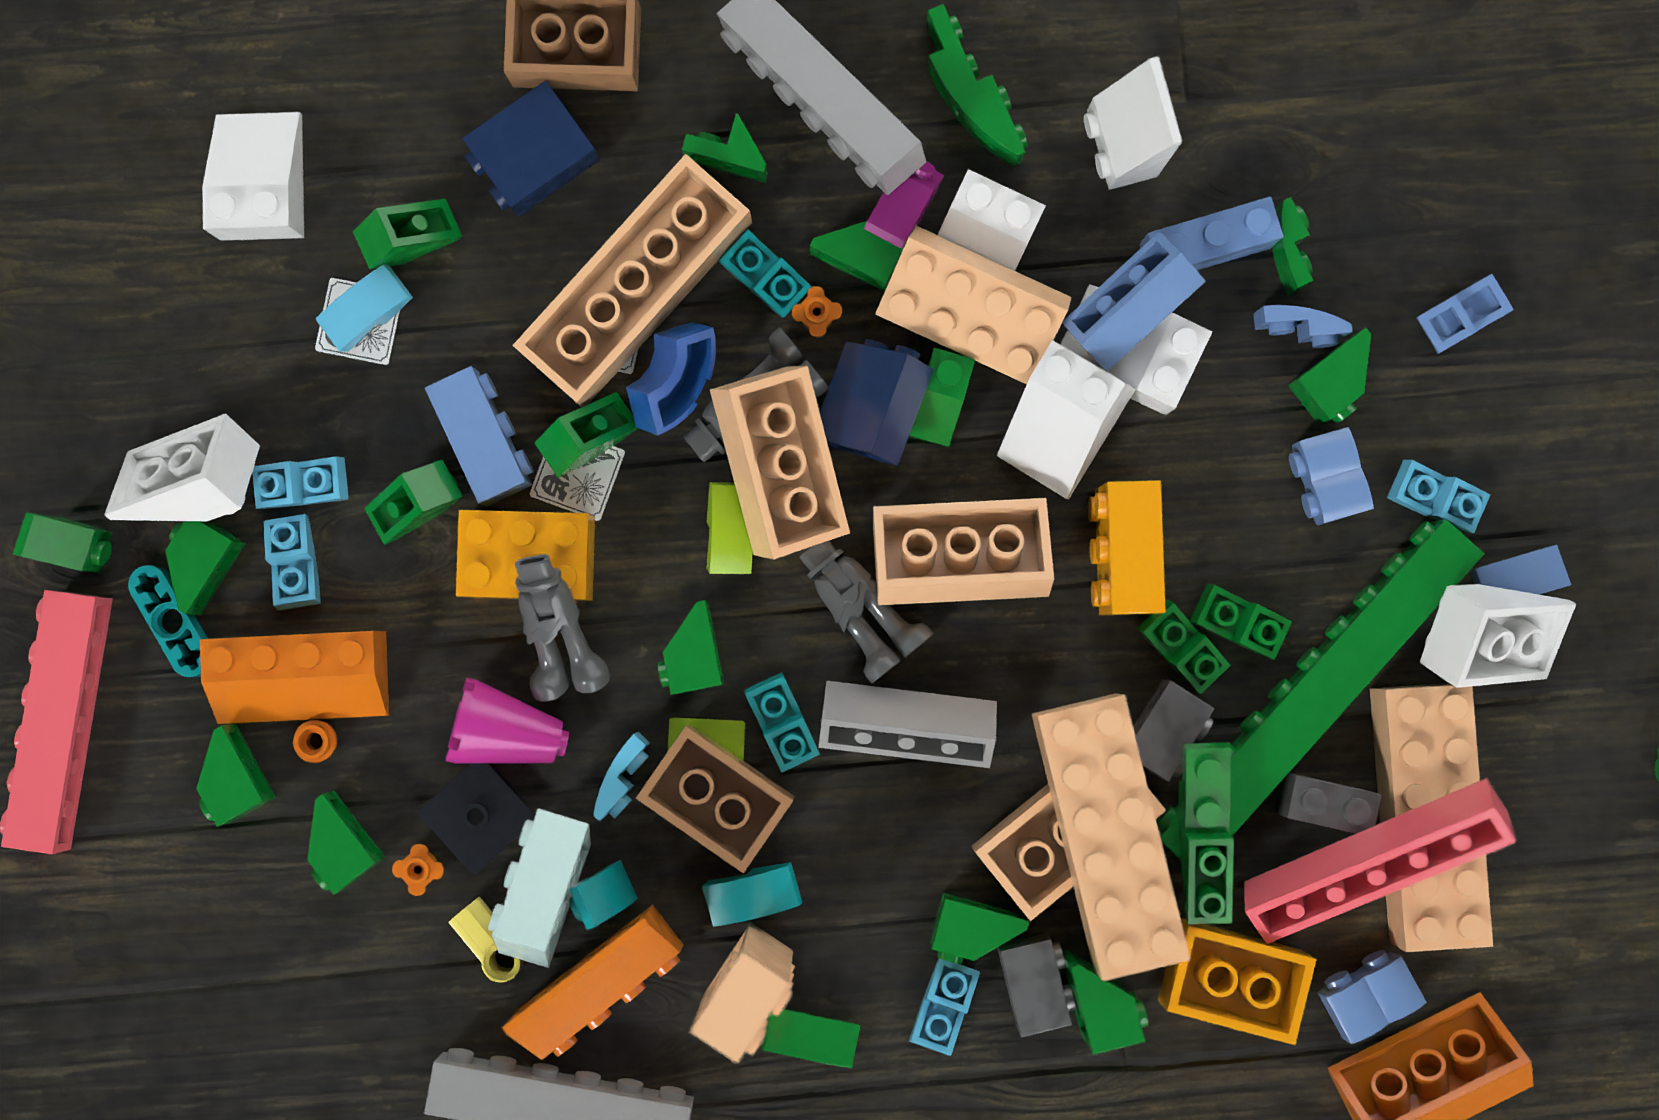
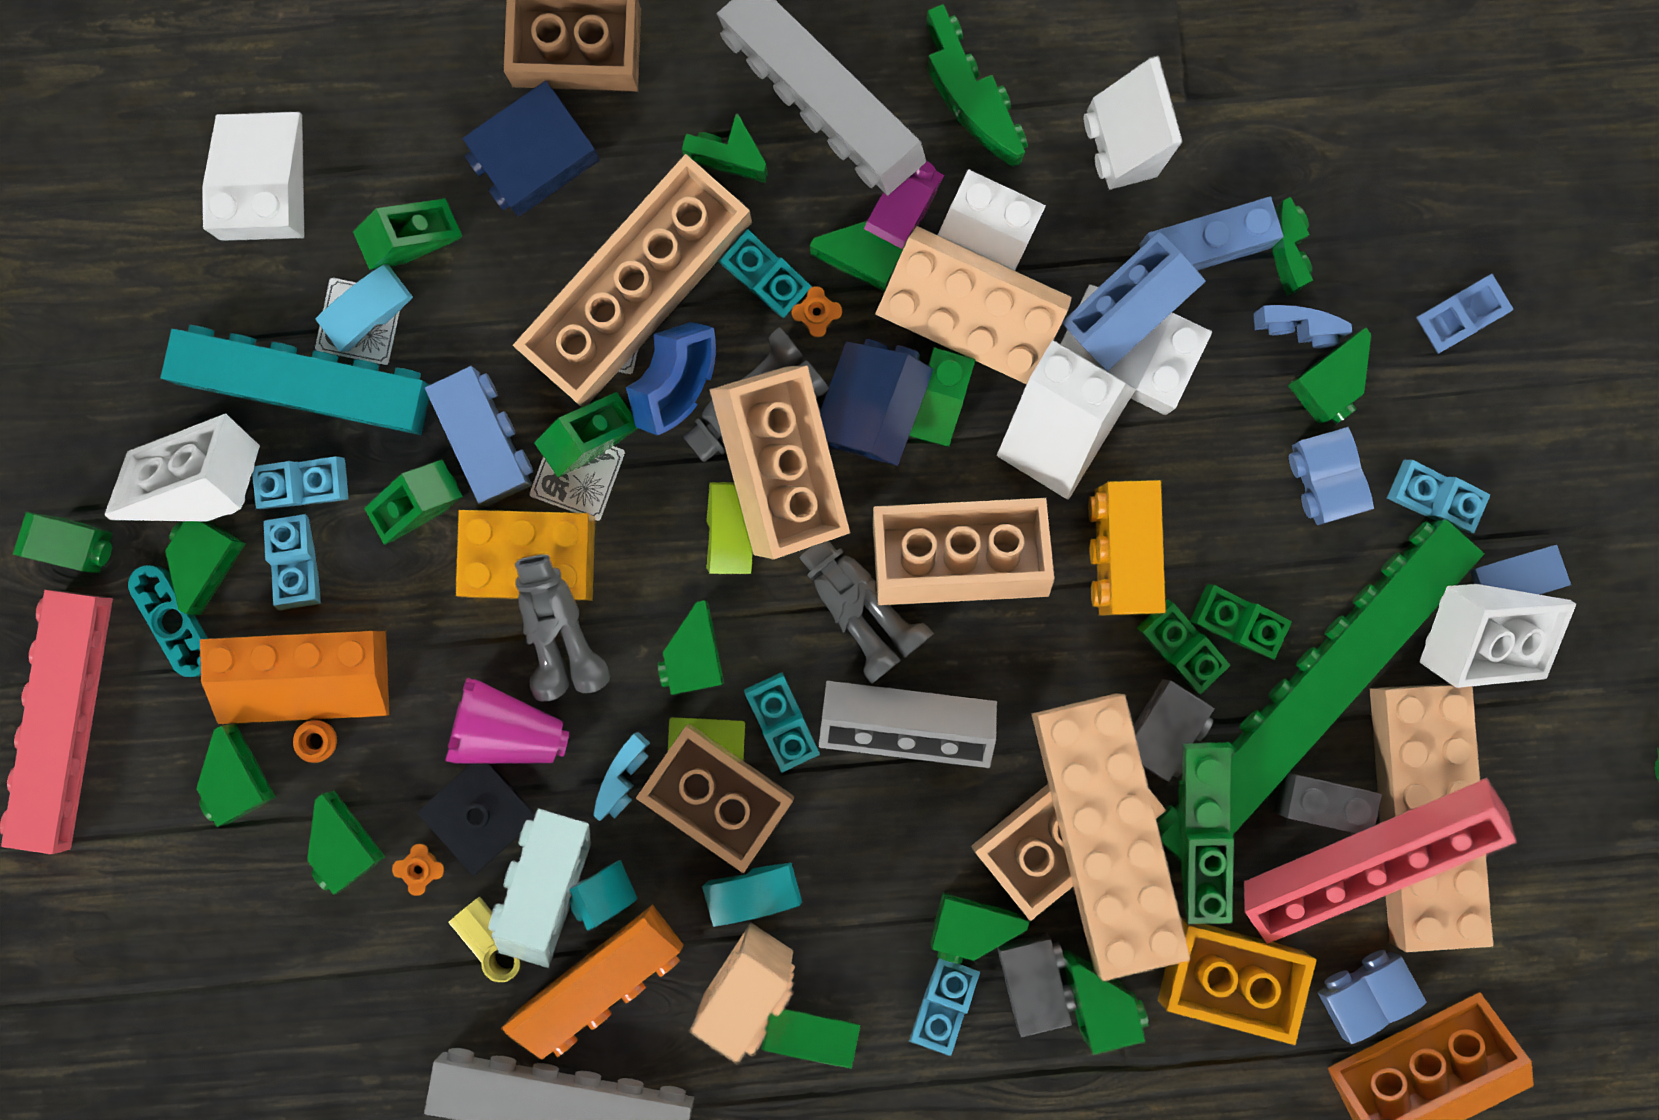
none -> teal brick [161,325,429,435]

